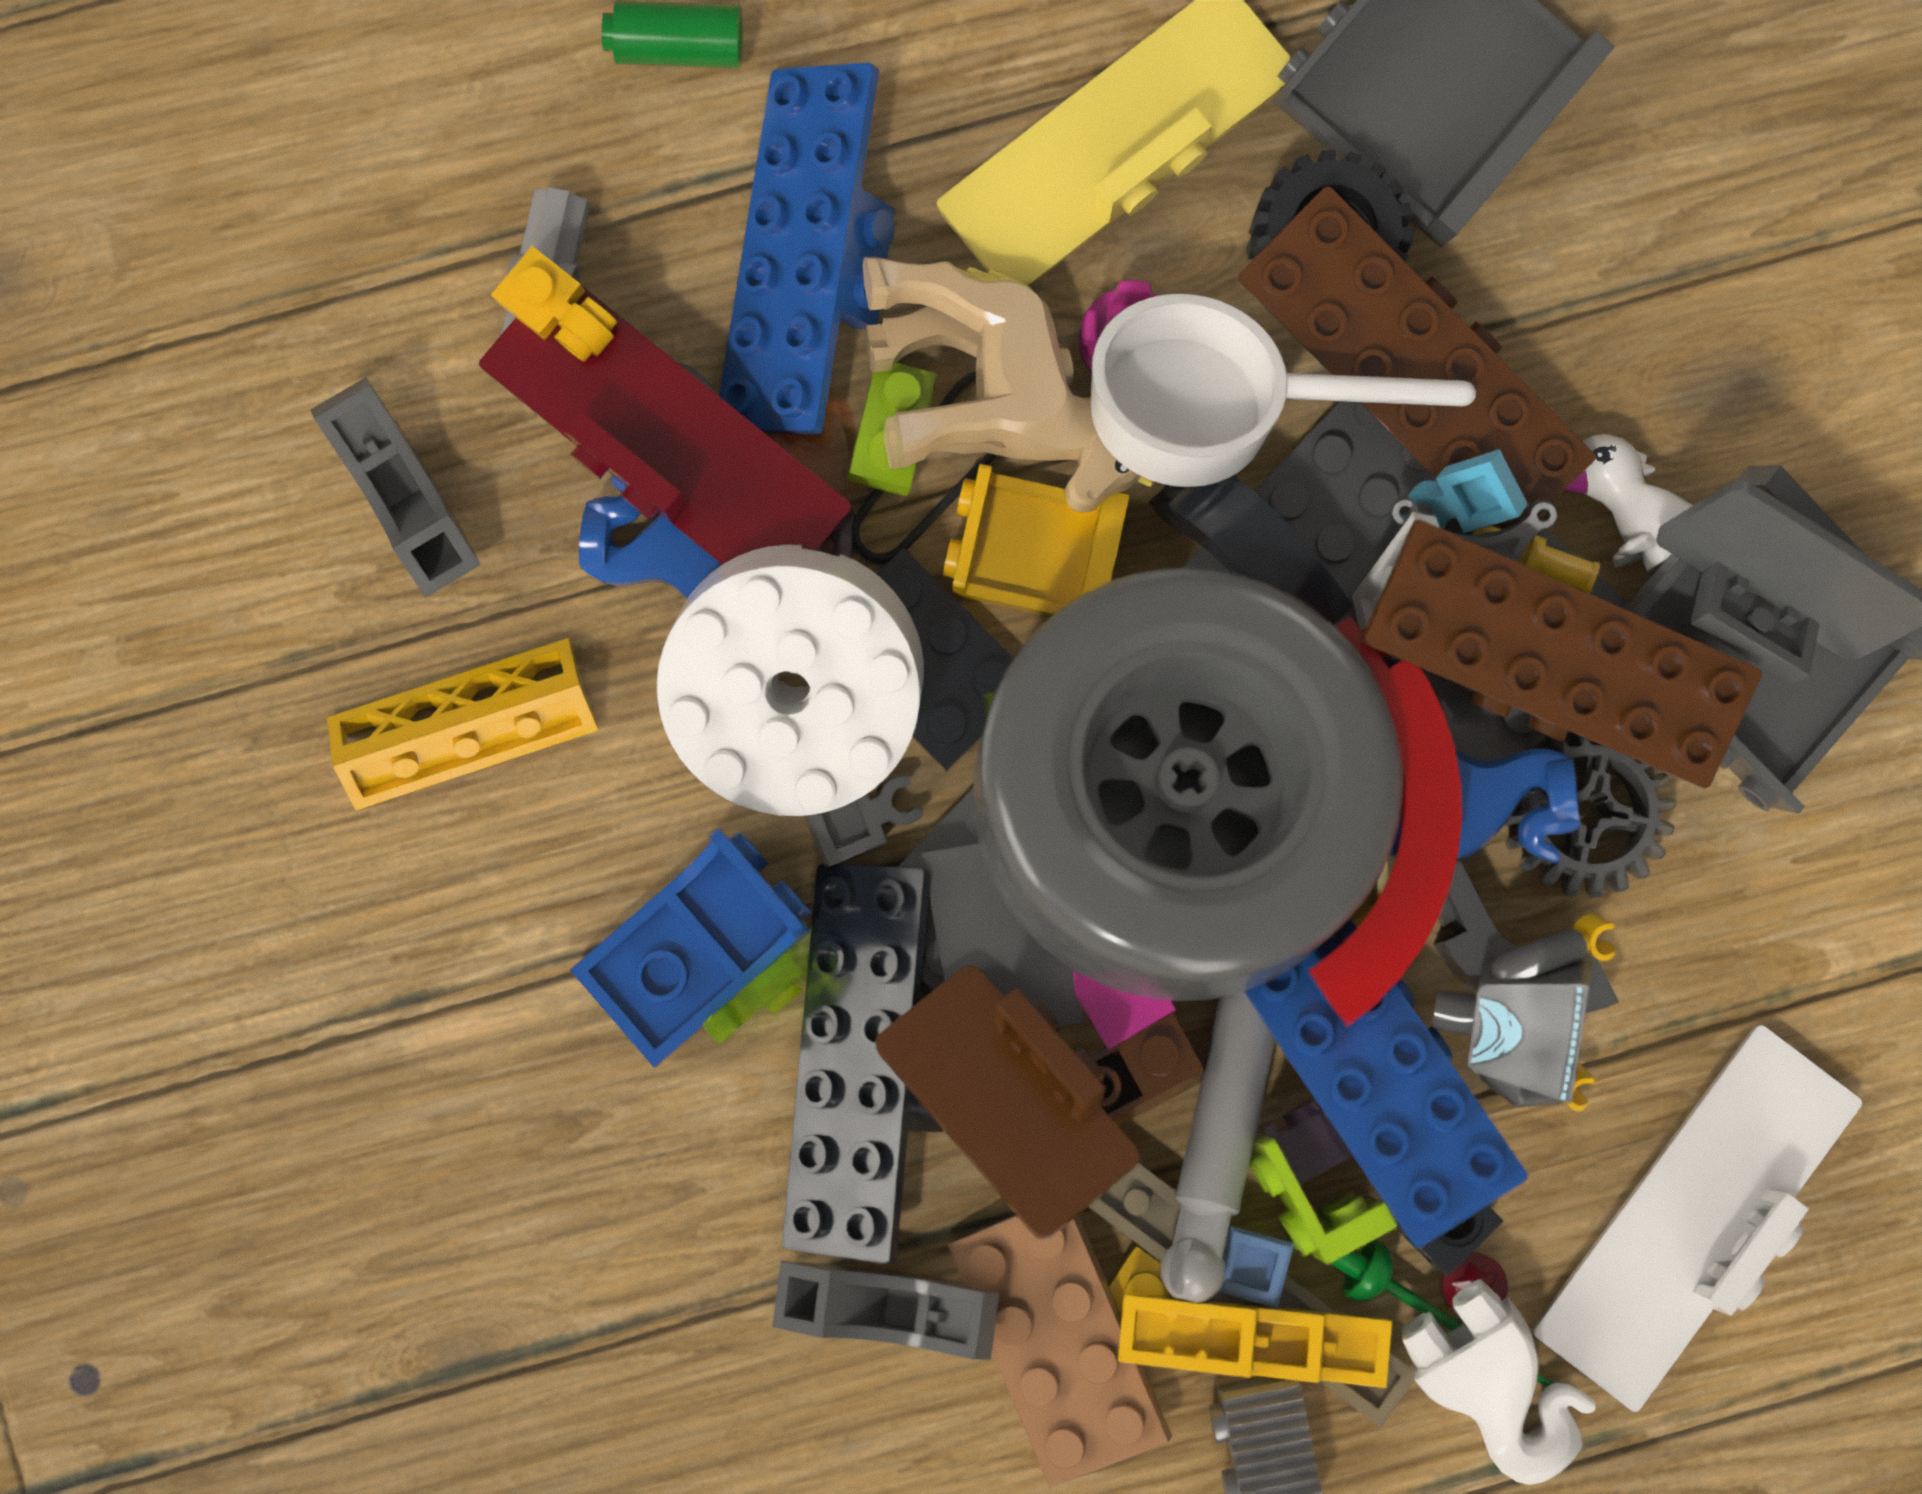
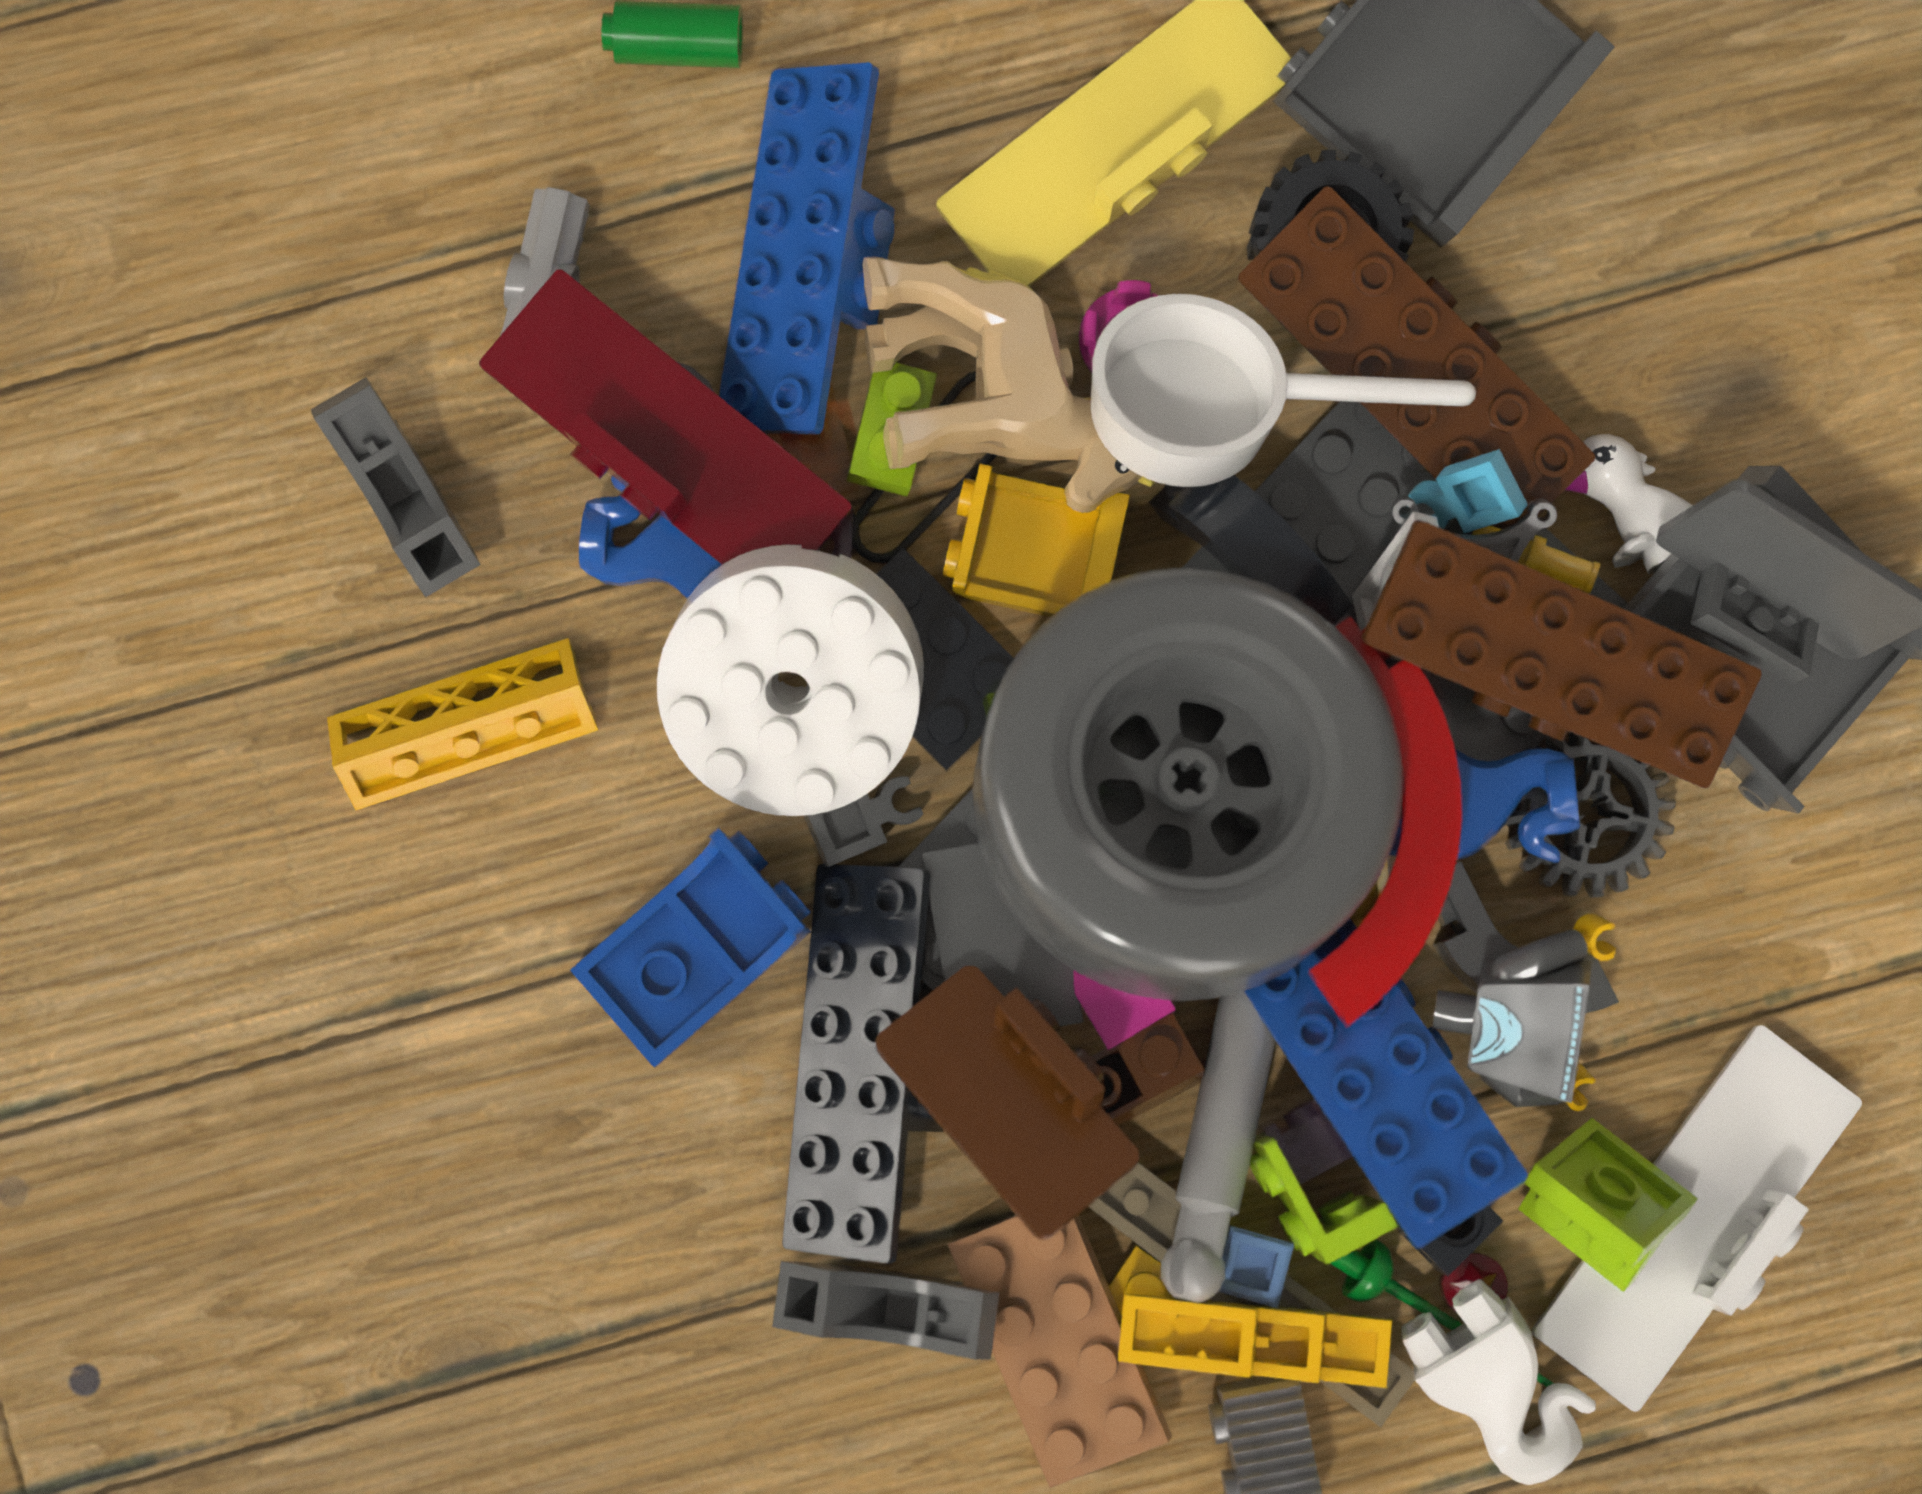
yellow plate [491,246,617,362] -> none
clear neon green plate [702,953,806,1044] -> none
none -> lime bracket [1518,1118,1698,1292]

